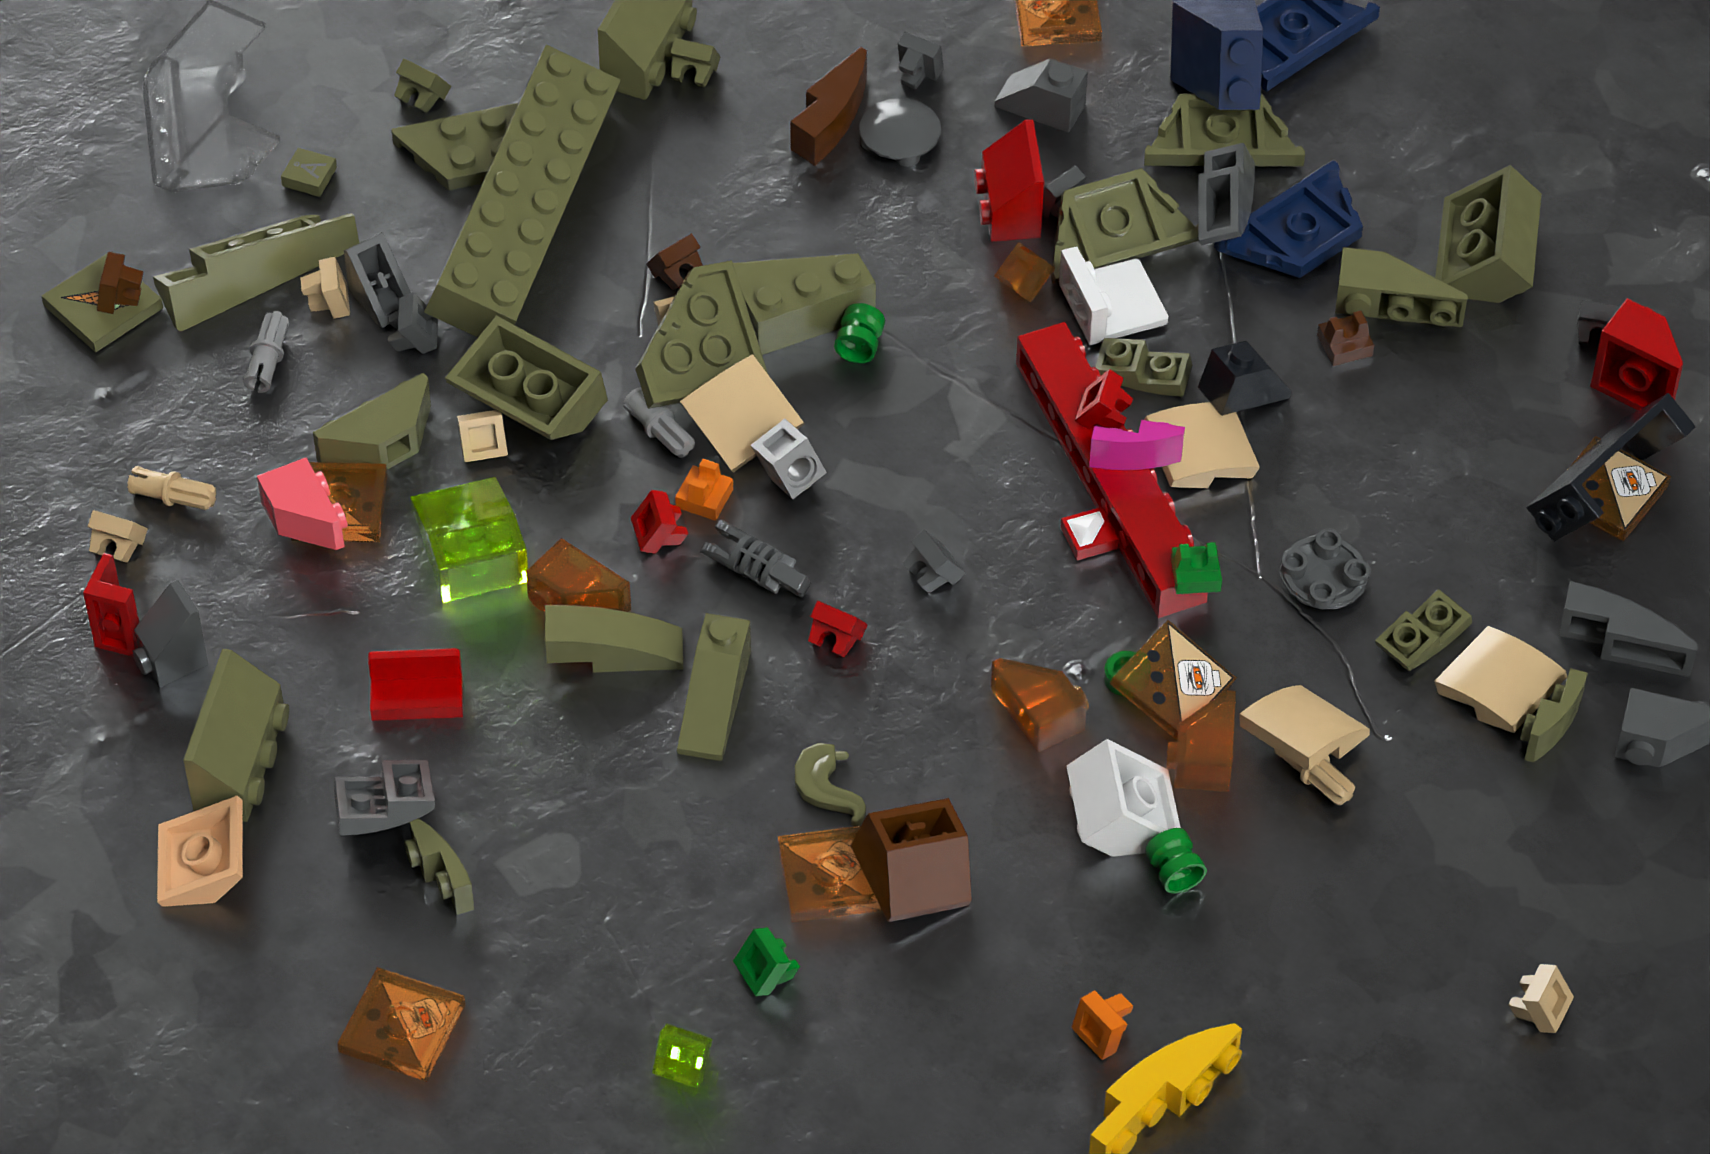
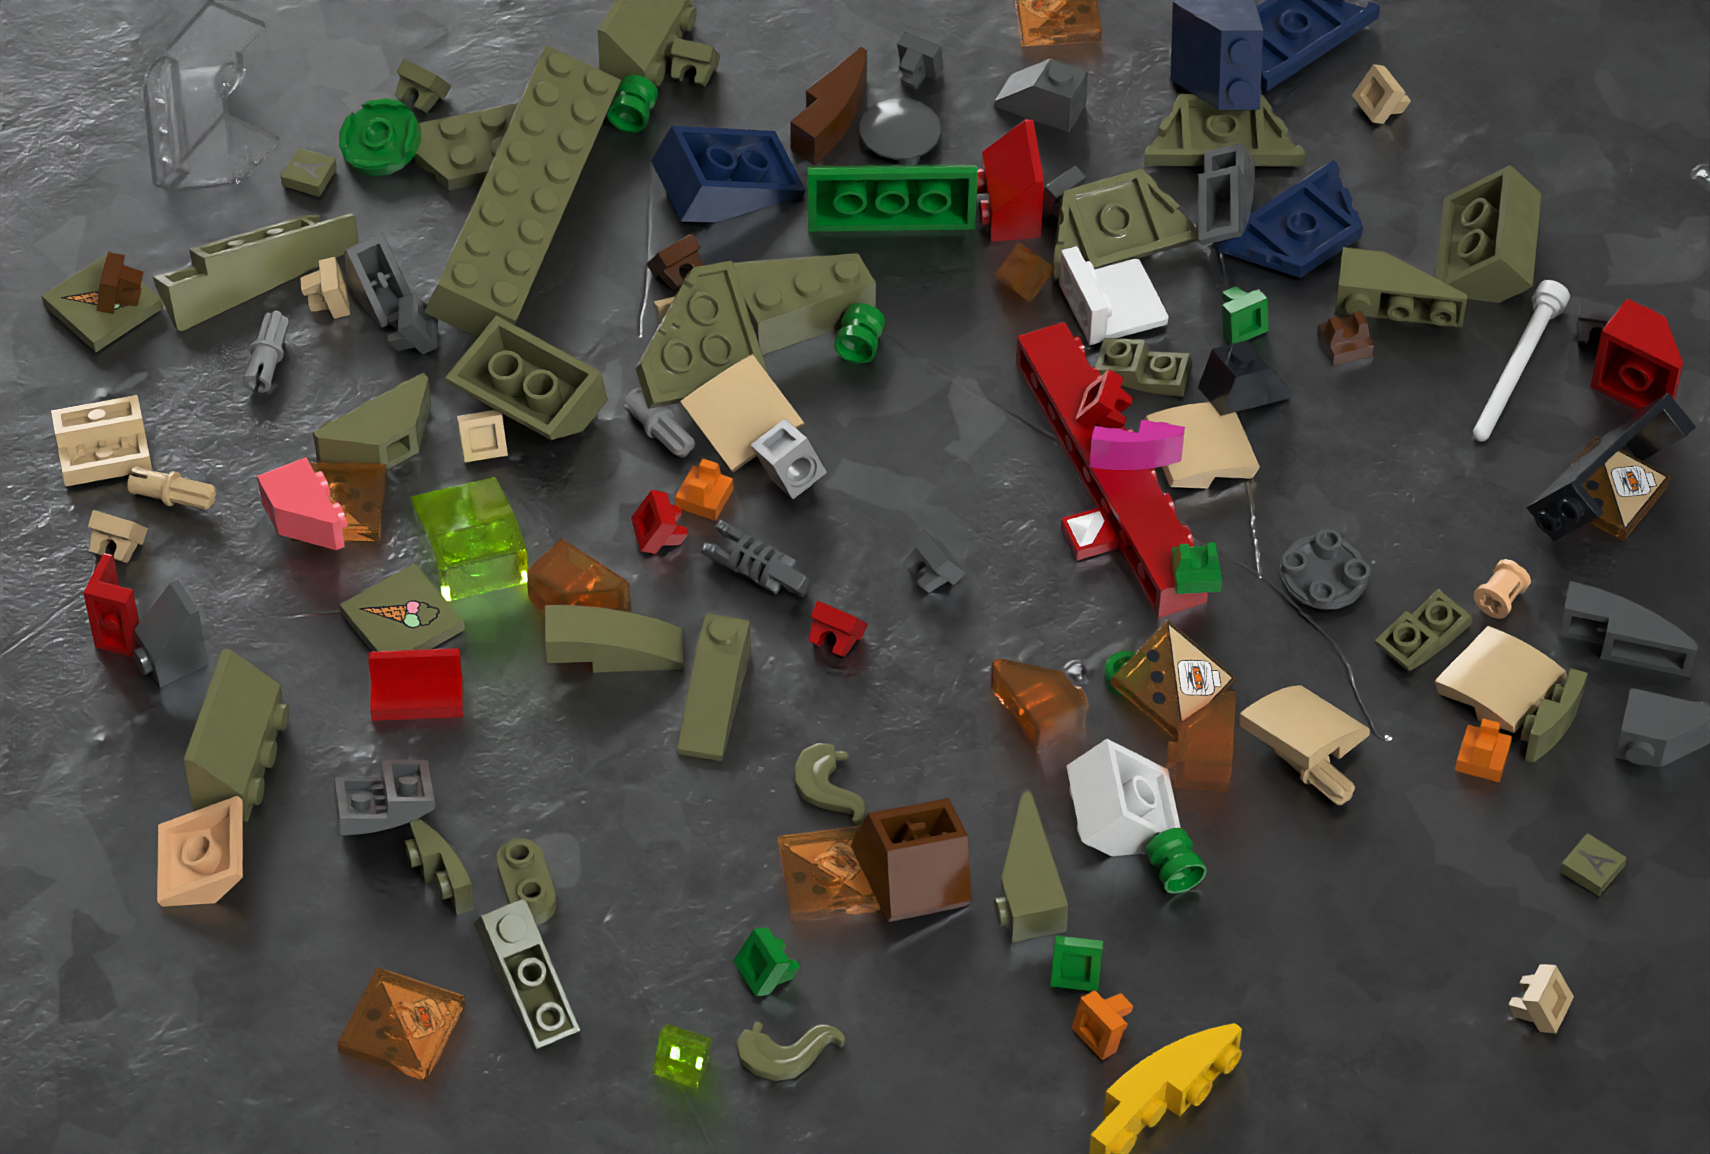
none -> tan slope [51,395,152,487]
none -> green tile [339,98,421,177]
none -> olive tile [339,563,465,651]
none -> olive slope [474,898,580,1050]
none -> olive plate [496,838,557,925]
none -> green wheel [607,75,658,133]
none -> dark blue slope [651,125,806,223]
none -> olive piece [737,1021,845,1081]
none -> green slope [807,164,978,232]
none -> olive slope [994,792,1068,943]
none -> green tile [1050,935,1103,992]
none -> green tile [1222,286,1269,344]
none -> tan tile [1352,64,1411,124]
none -> orange tile [1455,718,1512,782]
none -> white piece [1473,280,1570,442]
none -> light nougat bush [1473,559,1531,619]
none -> olive tile [1560,833,1627,897]

